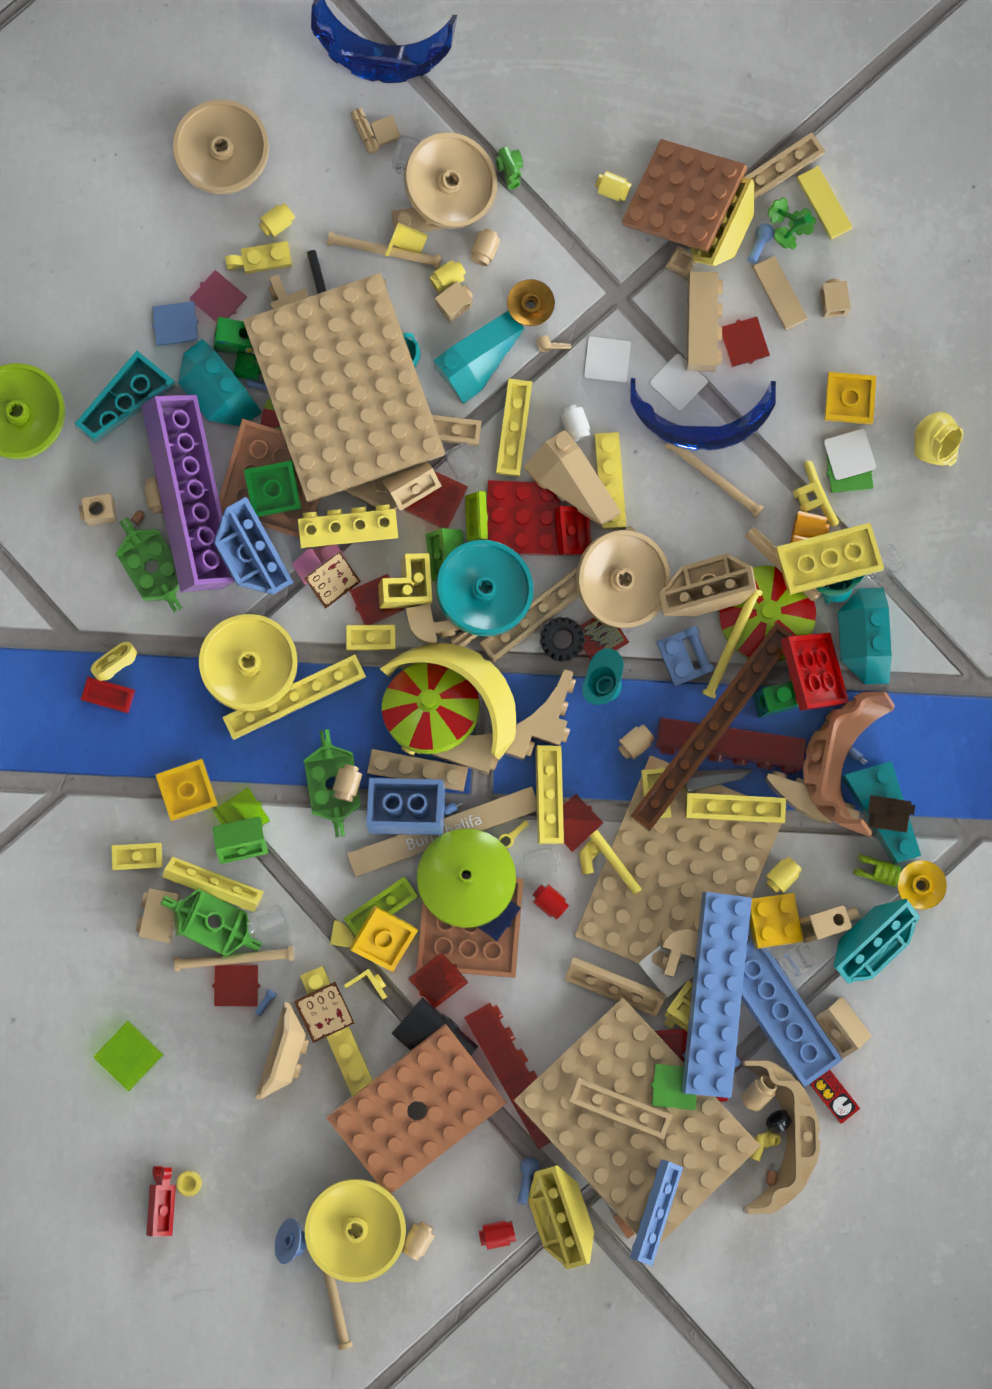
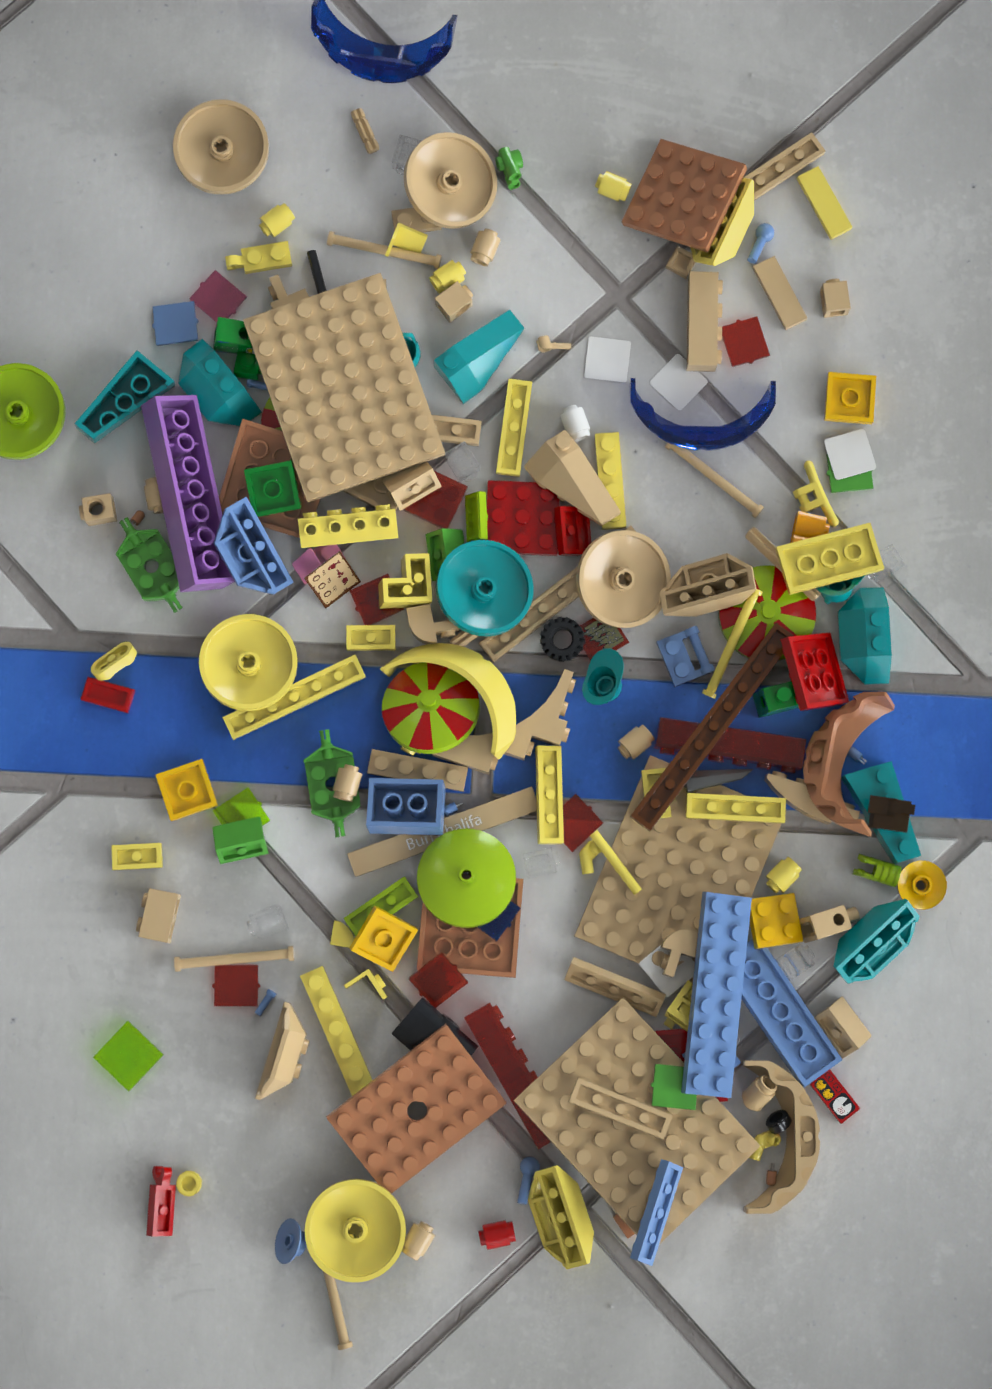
bright green plate [160,889,262,958] -> none
light yellow plate [162,856,264,912] -> none
tan sticker [294,982,354,1043] -> none
tan tile [370,115,401,147] -> none
light yellow hand [499,820,529,848] -> none
pearl gold dish [507,279,555,326] -> none
red brick [532,884,569,920] -> none
bright green plant [768,197,816,249] -> none
light yellow helmet [914,412,963,466] -> none

